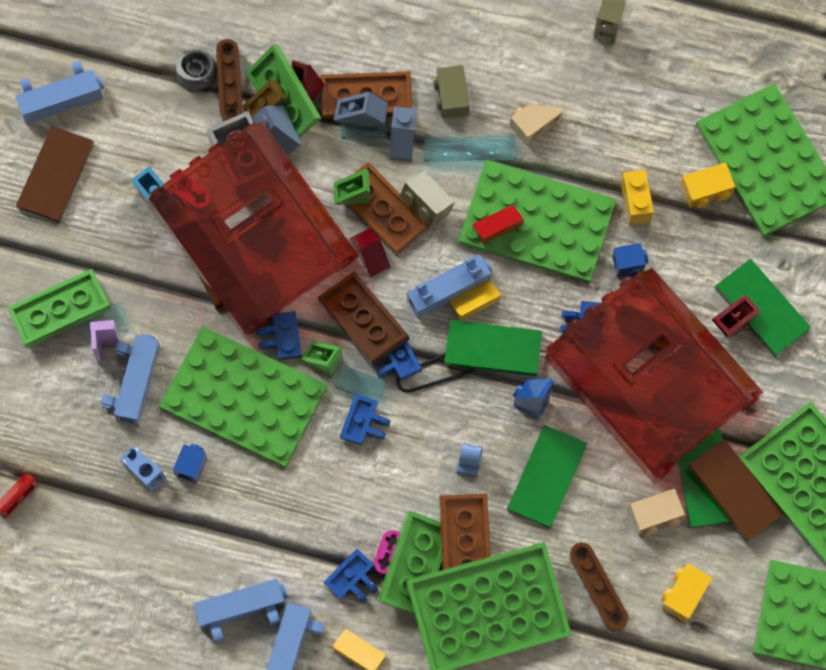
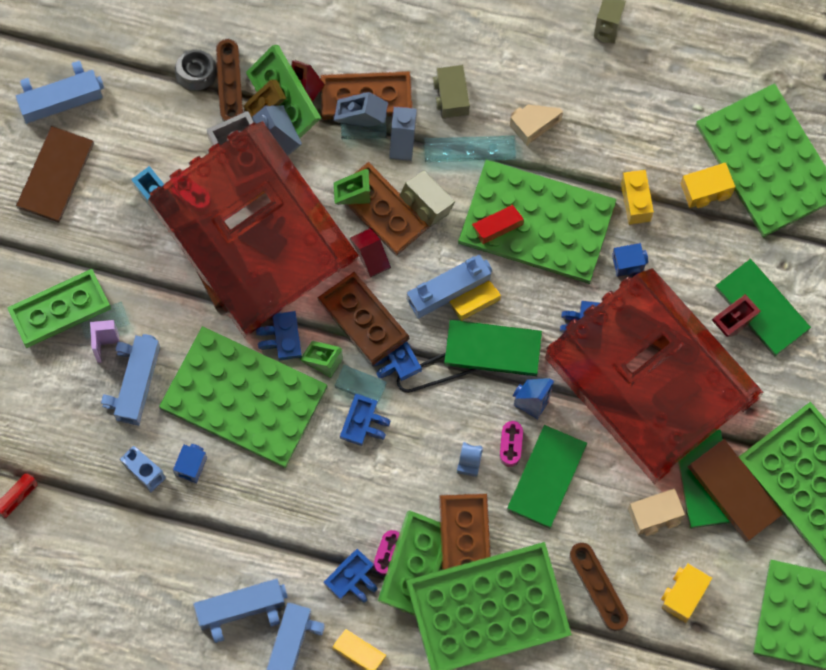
none -> dark pink beam [499,421,523,467]

